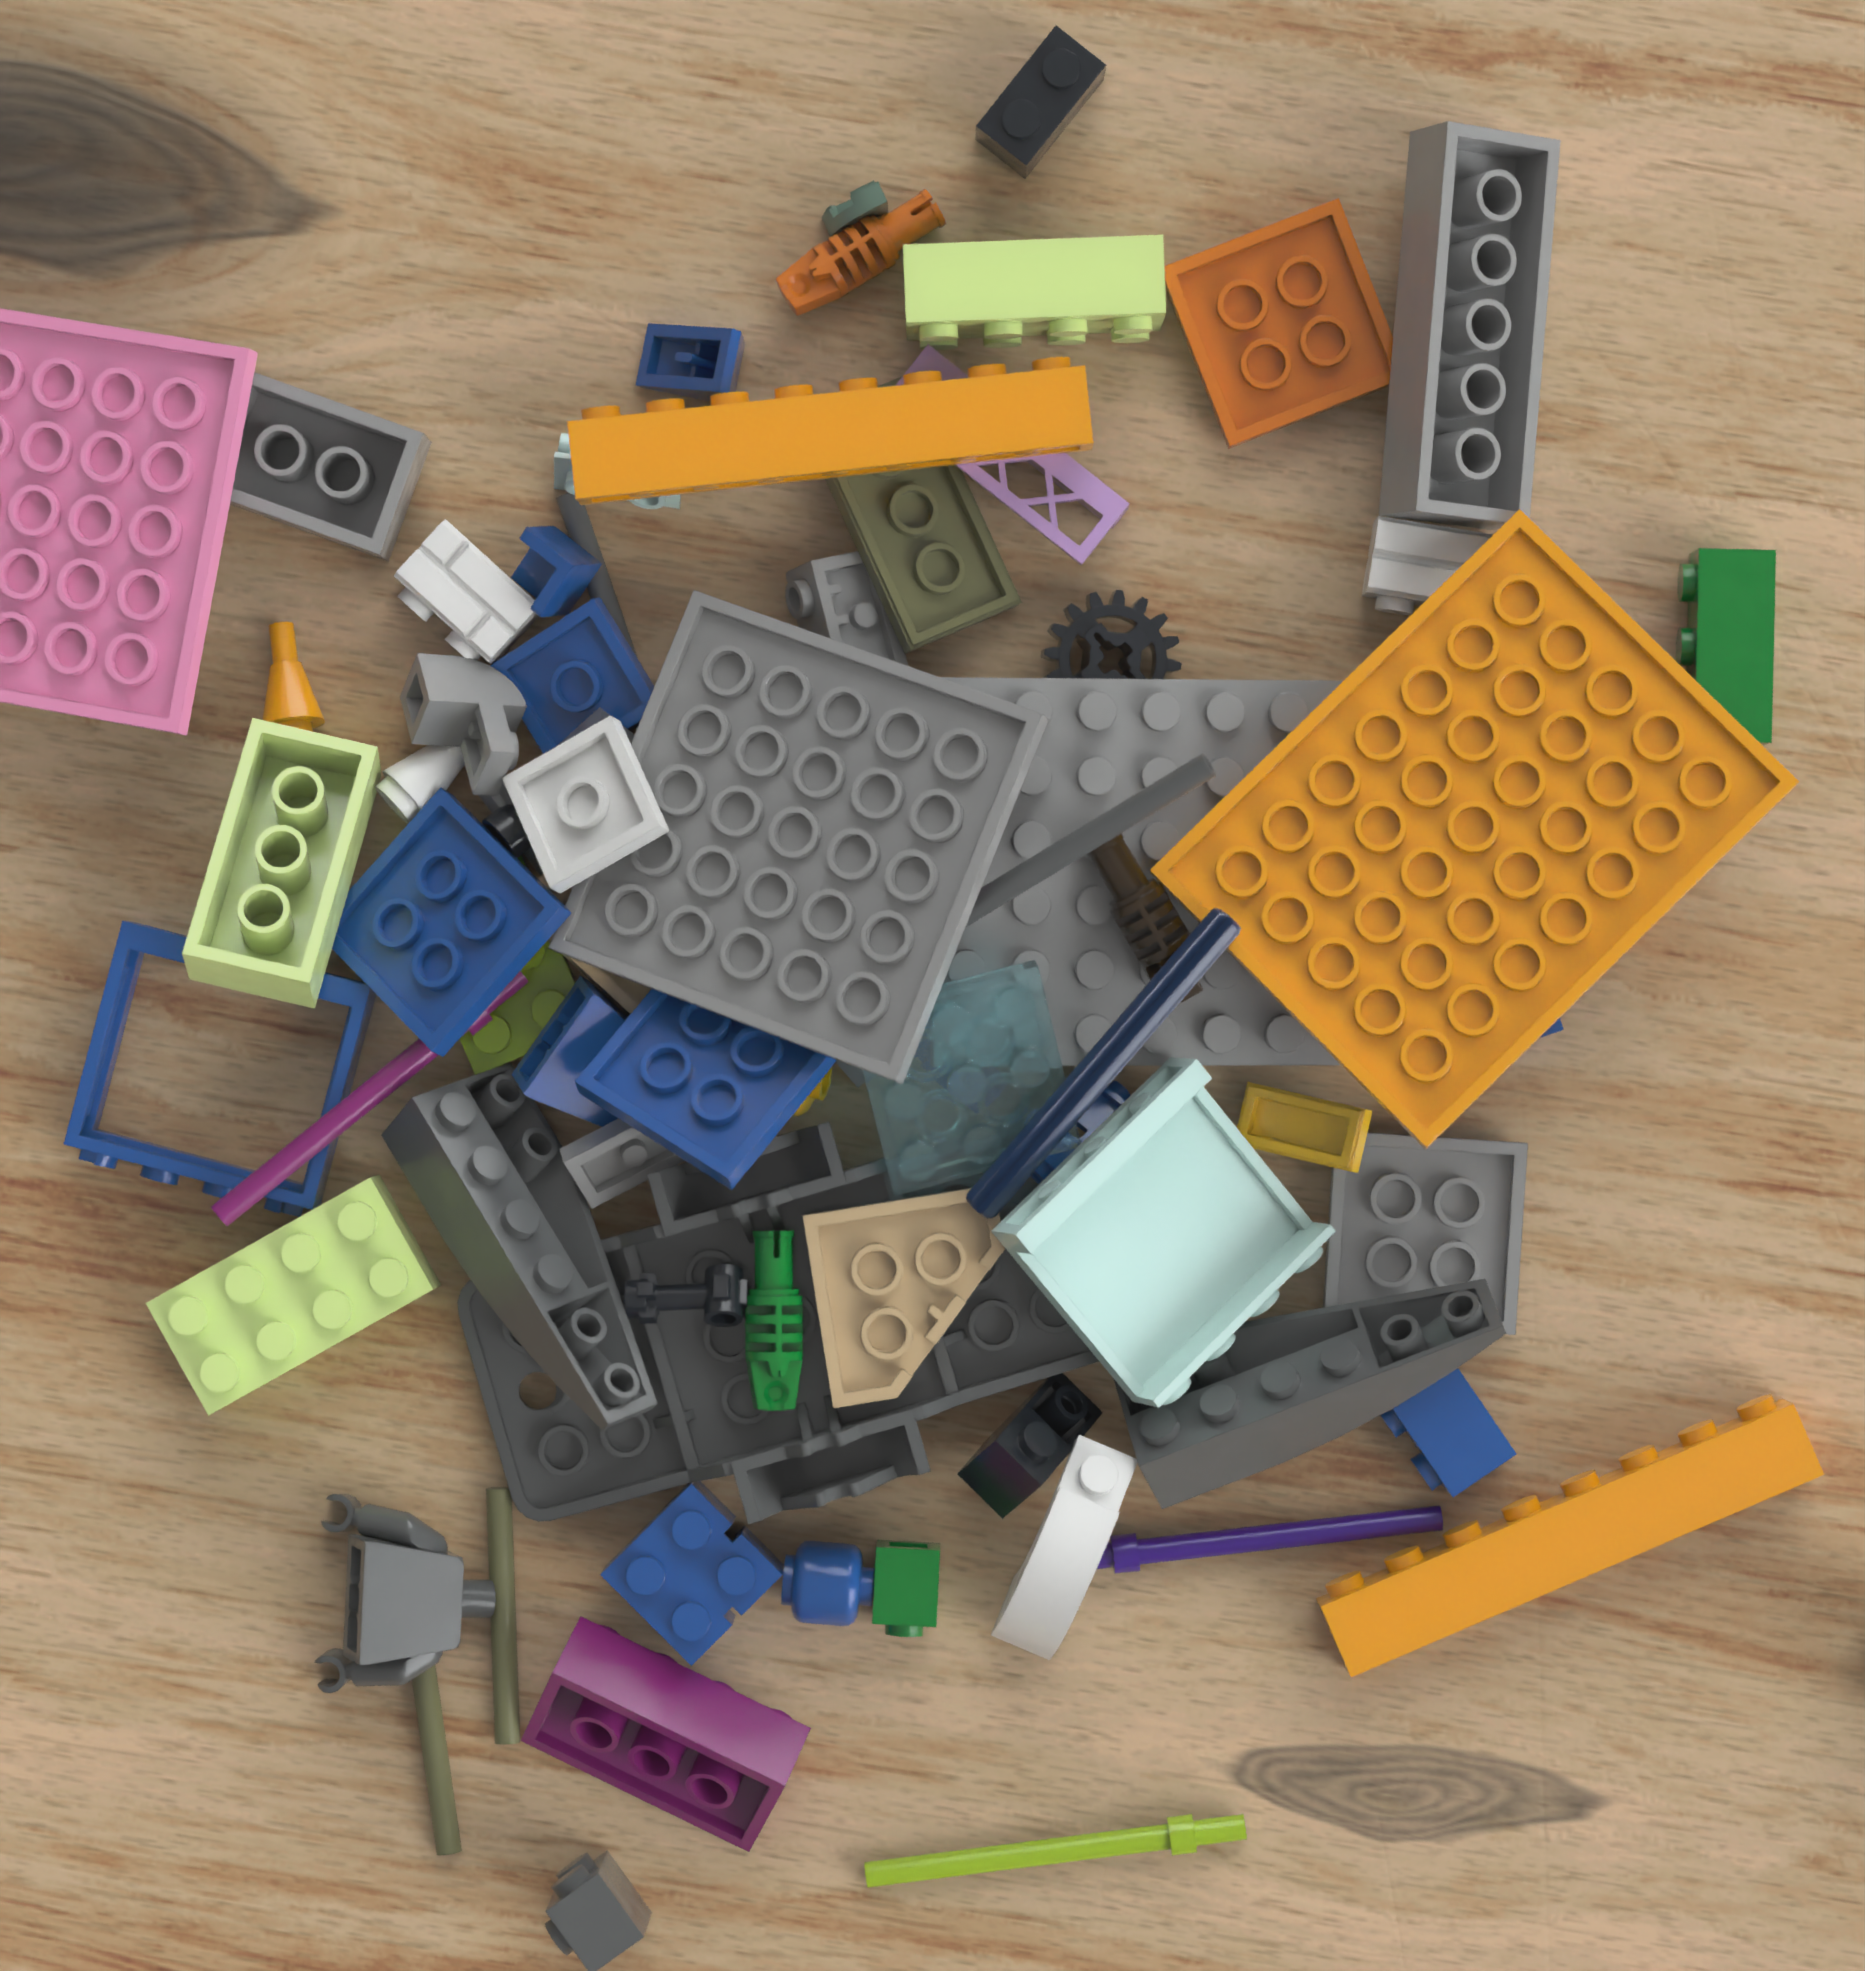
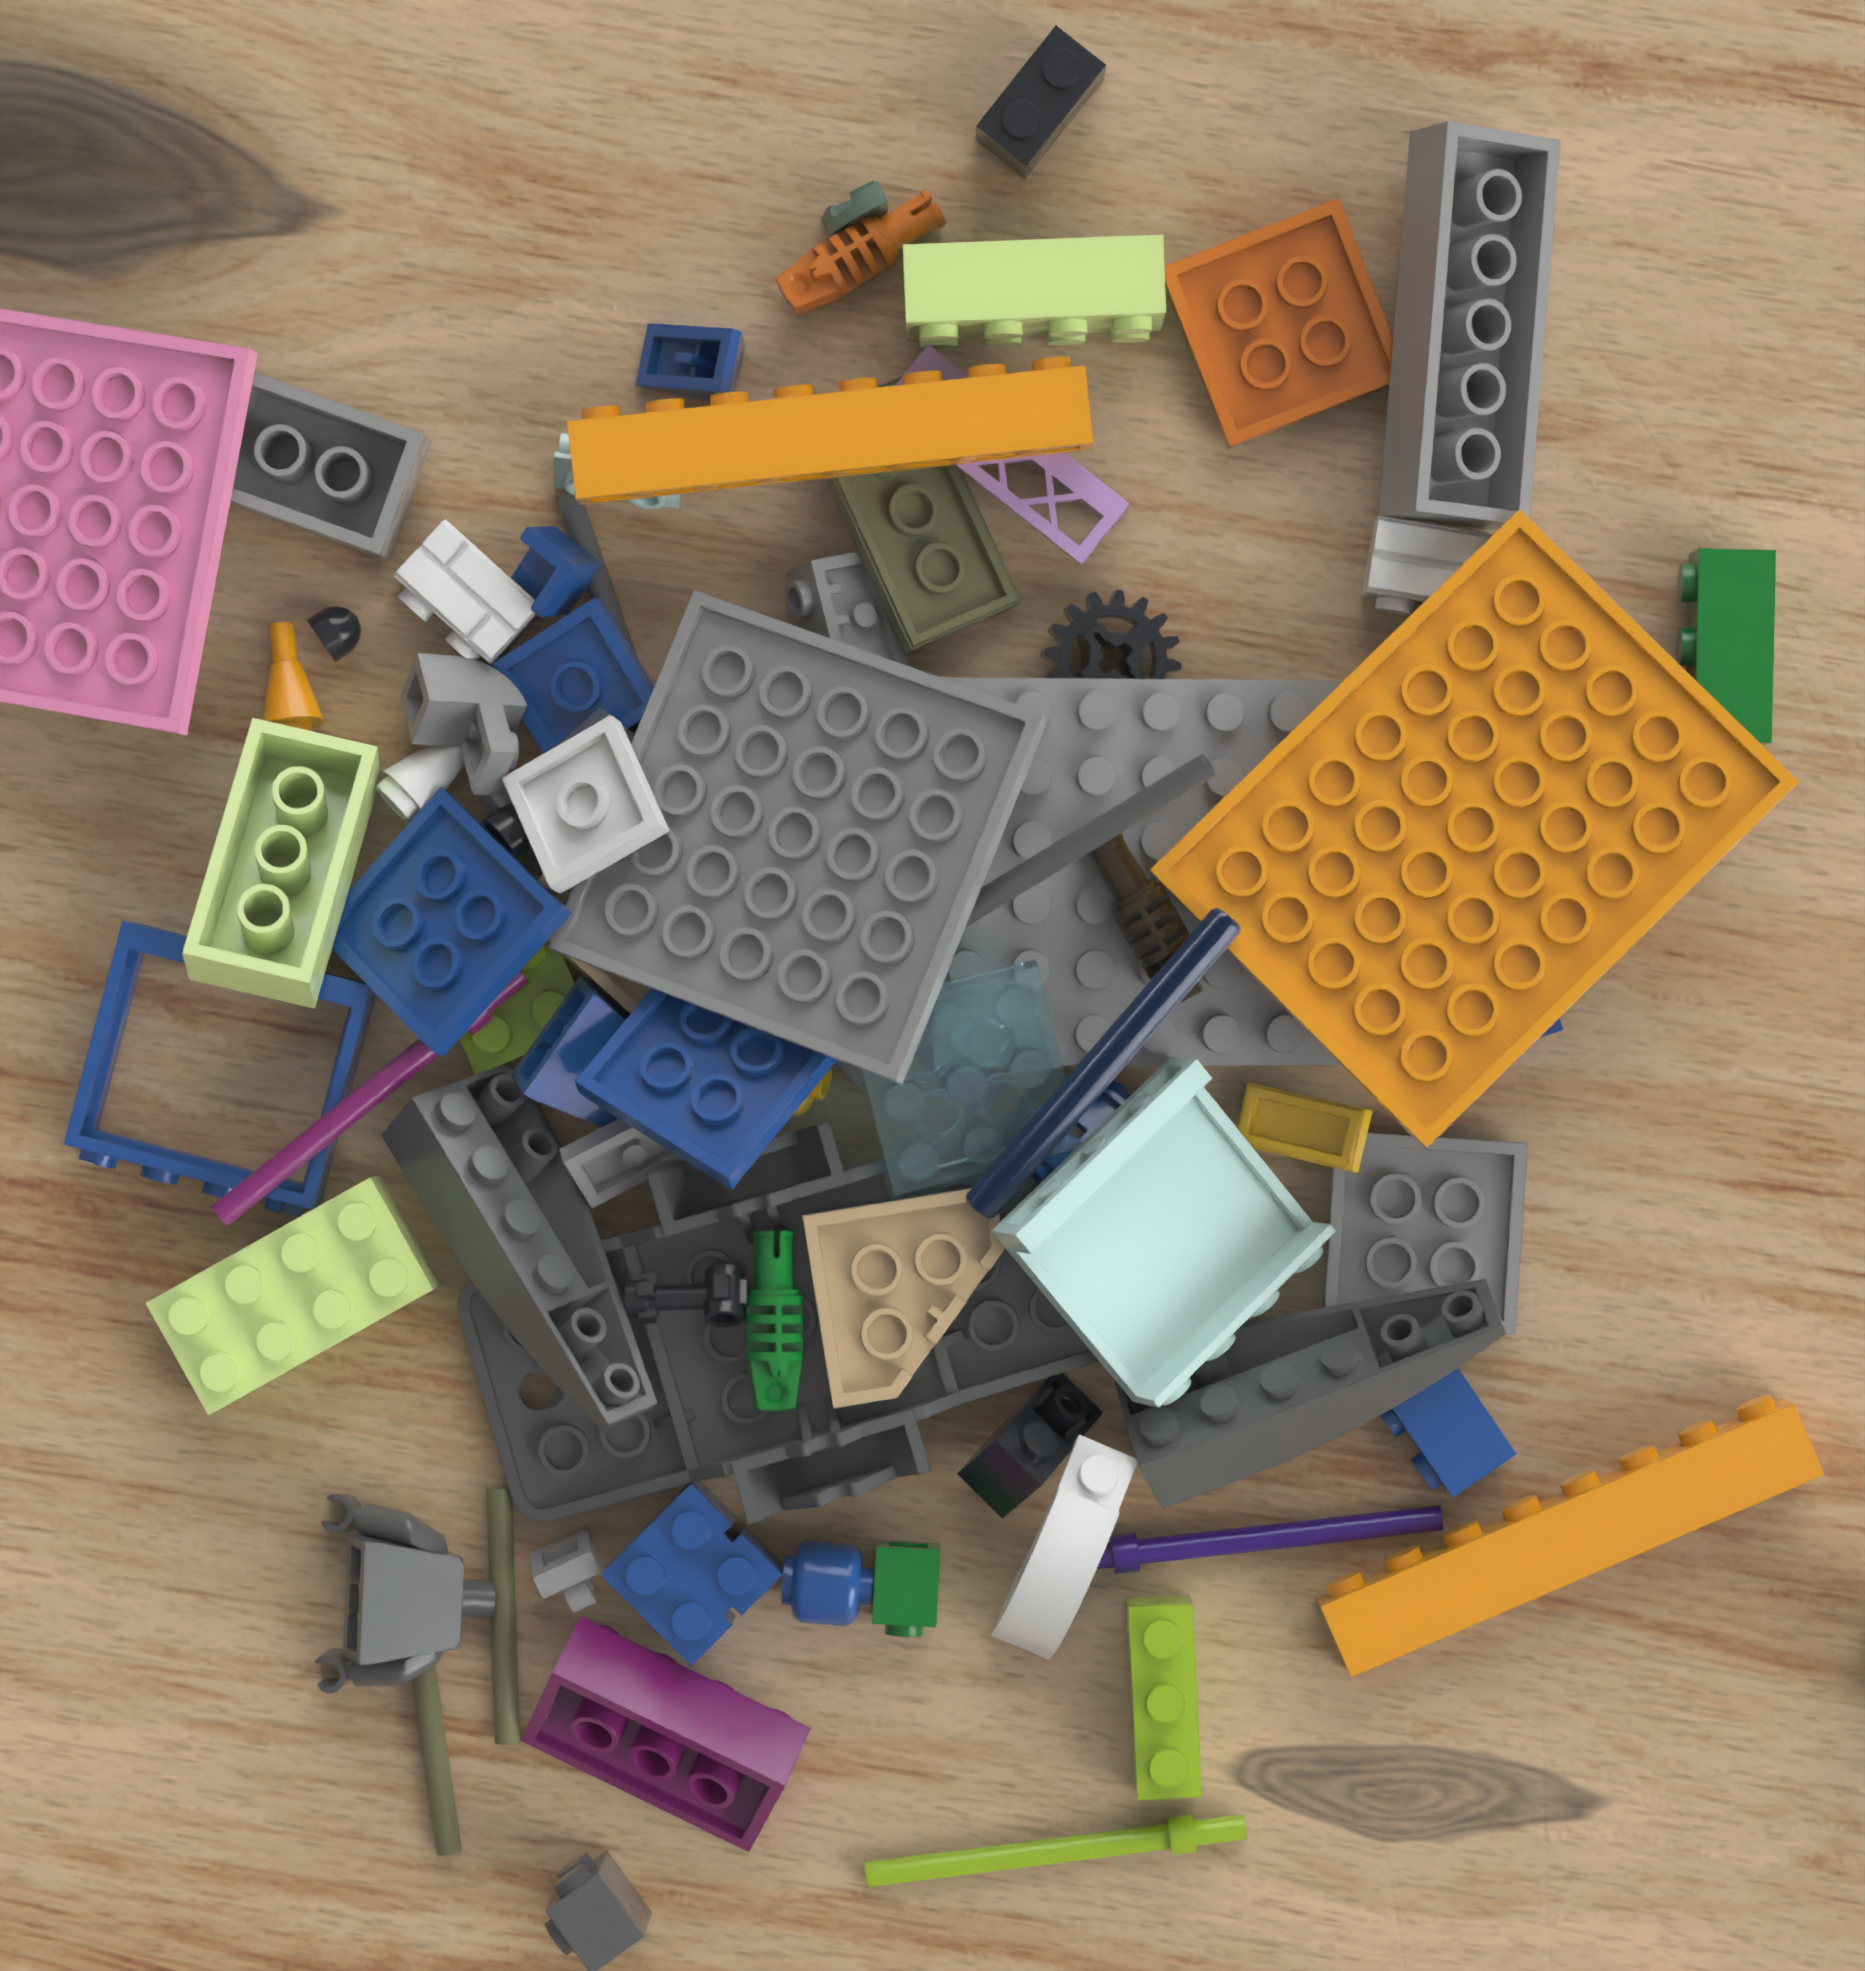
none -> black hinge [307,606,361,662]
none -> light grey tile [529,1527,602,1613]
none -> lime brick [1125,1595,1202,1801]

